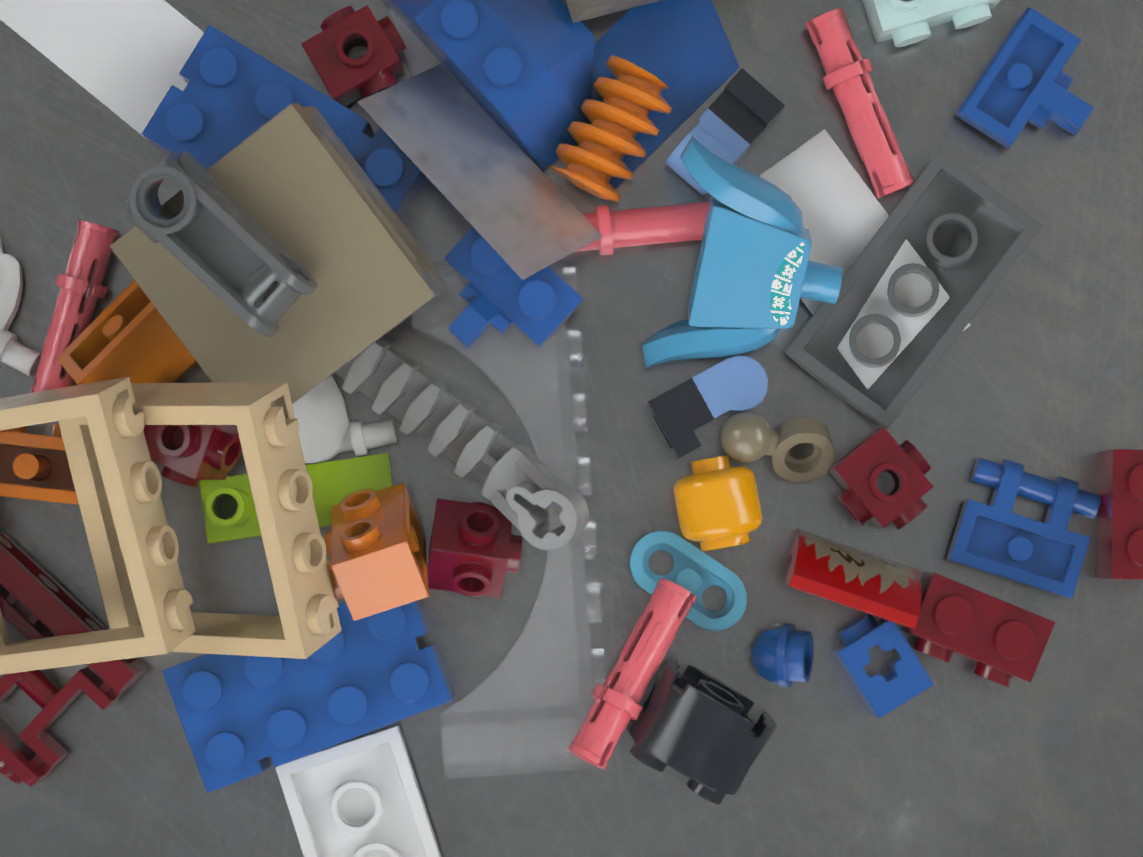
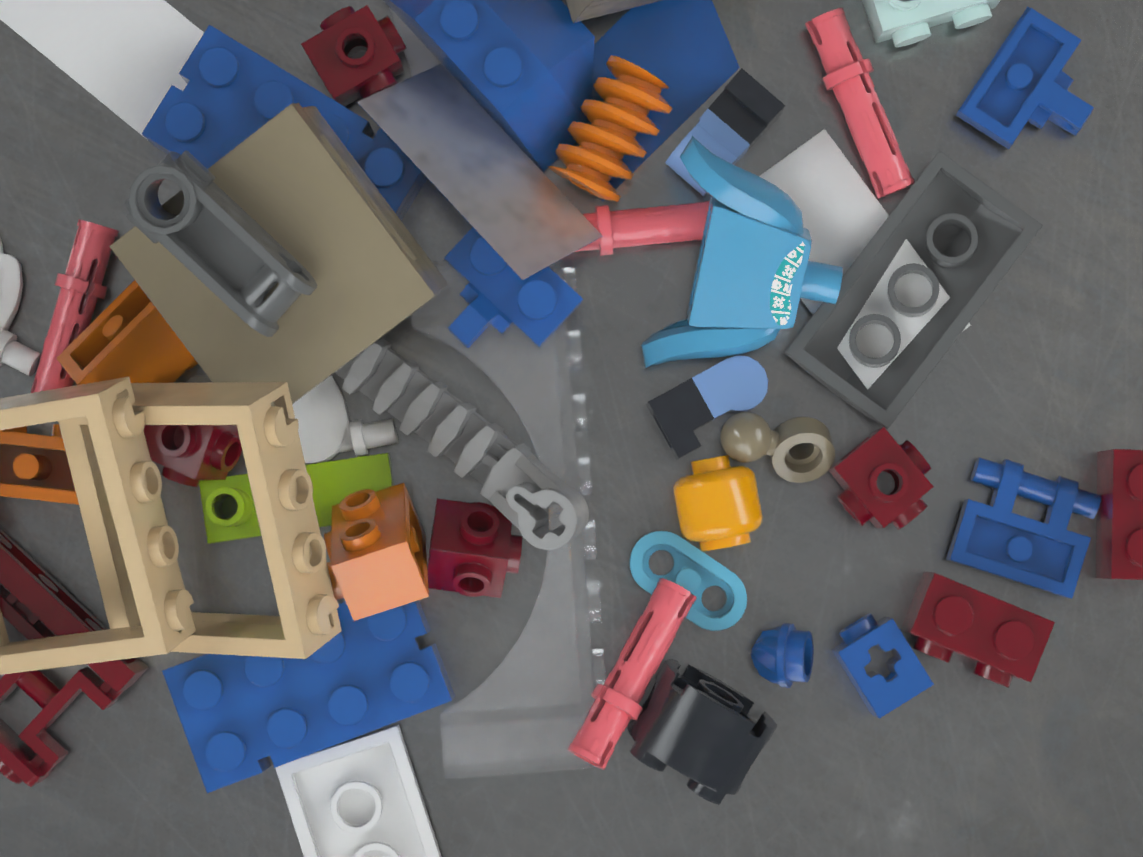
red slope [785,528,922,629] -> none

